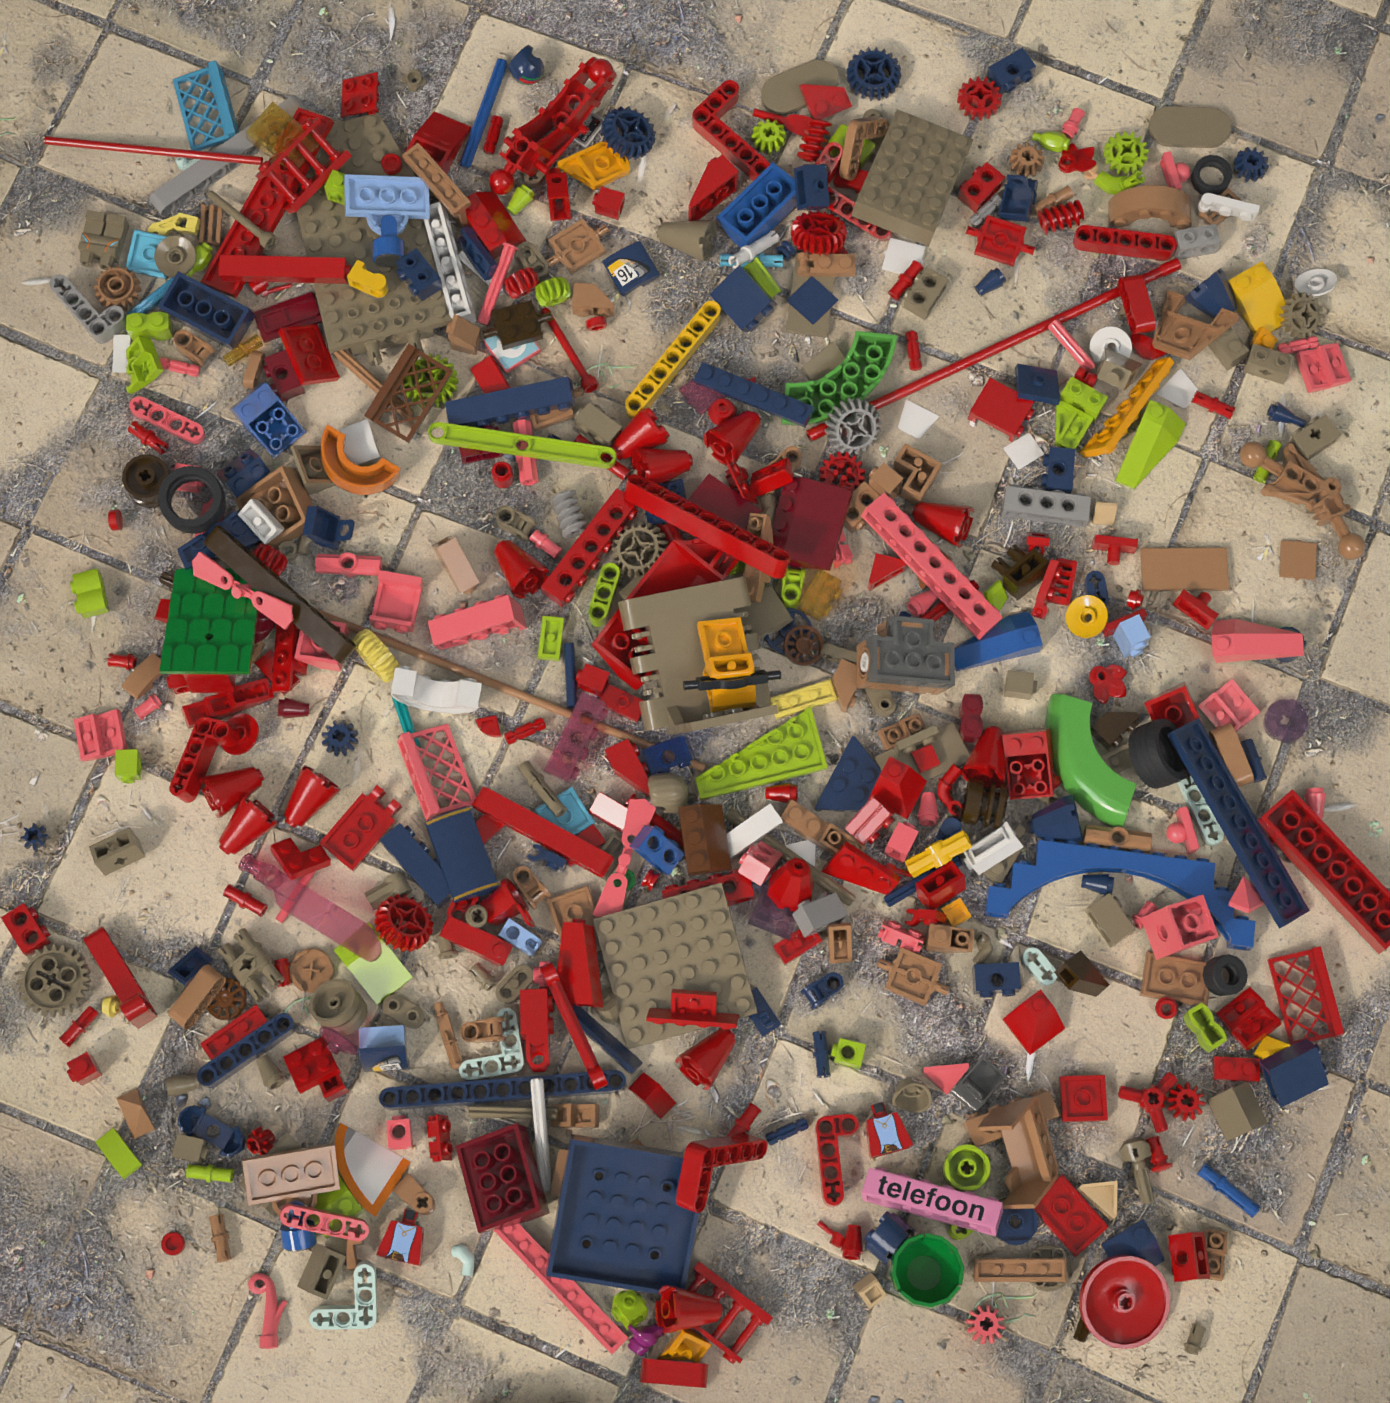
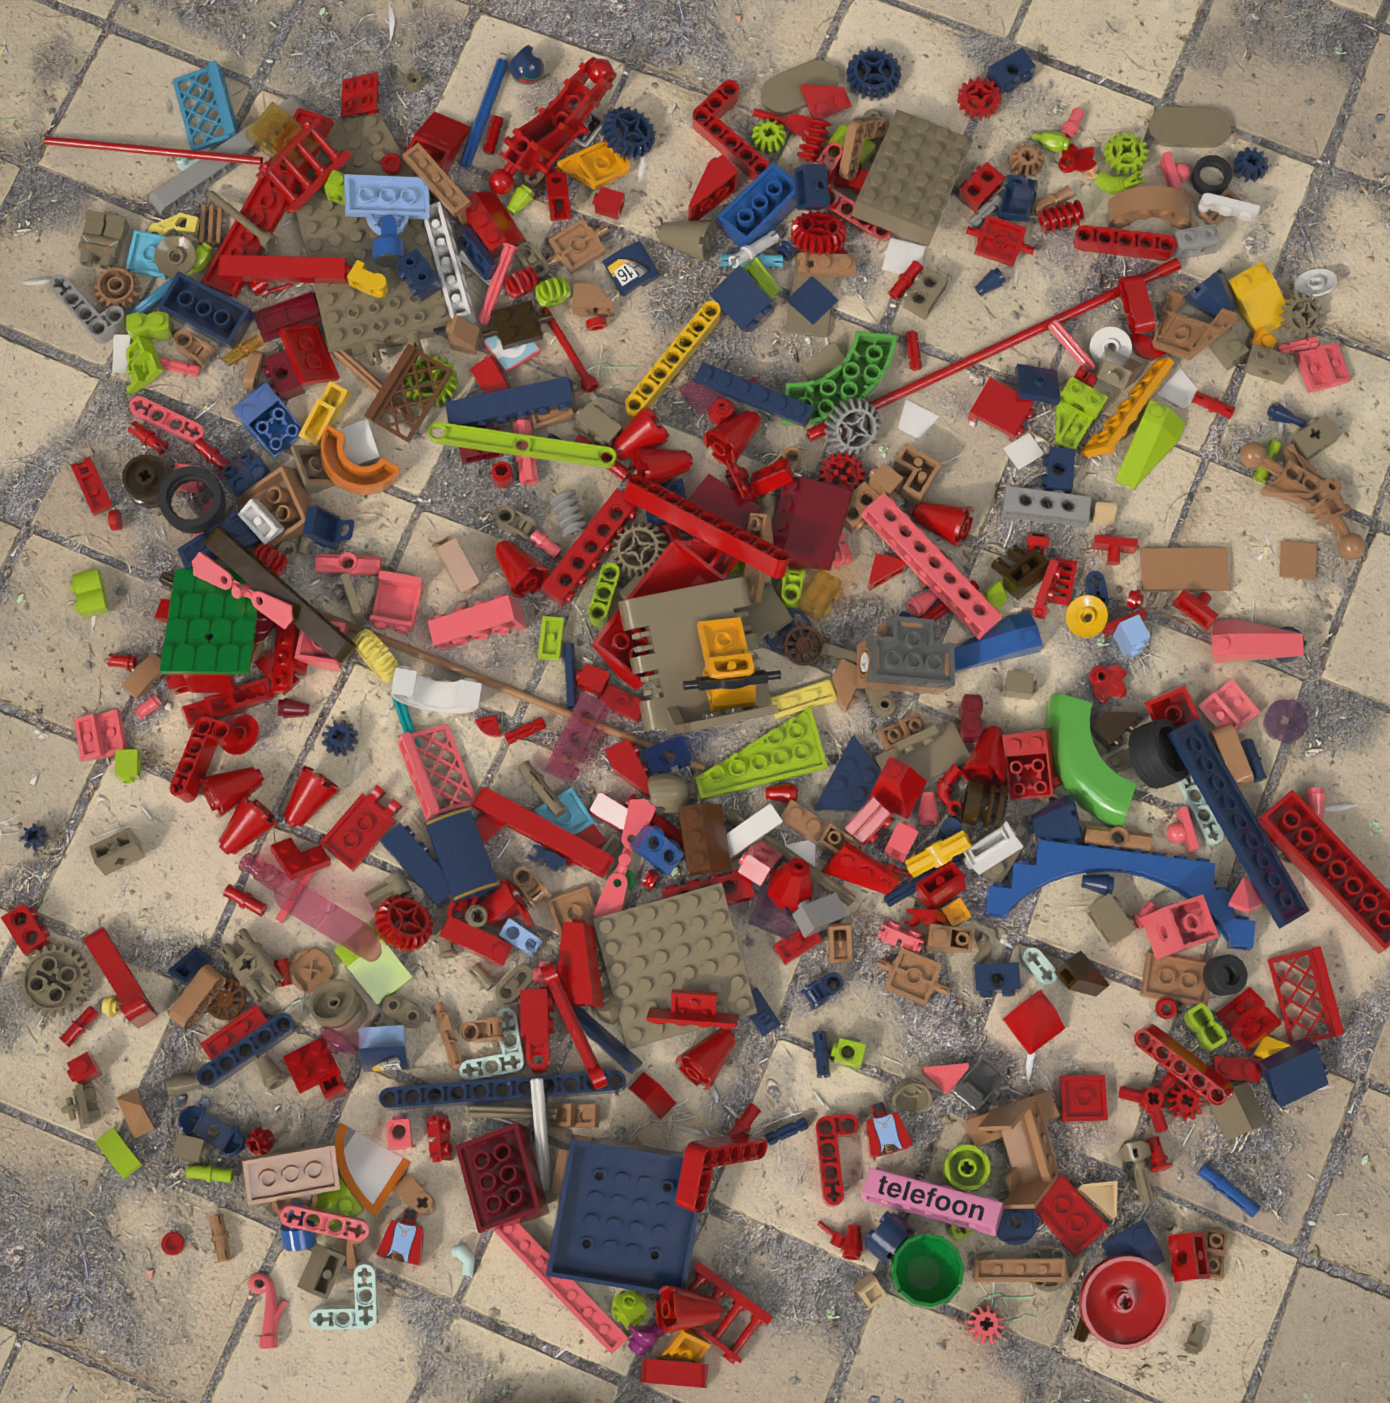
red tile [911,744,940,774] -> none
none -> dark tan hips [61,1084,101,1129]
none -> red plate [70,456,114,516]
none -> red pin [193,437,231,470]
none -> yellow slope [298,381,352,446]
none -> dark tan tile [341,572,366,626]
none -> red beam [1134,1024,1234,1106]

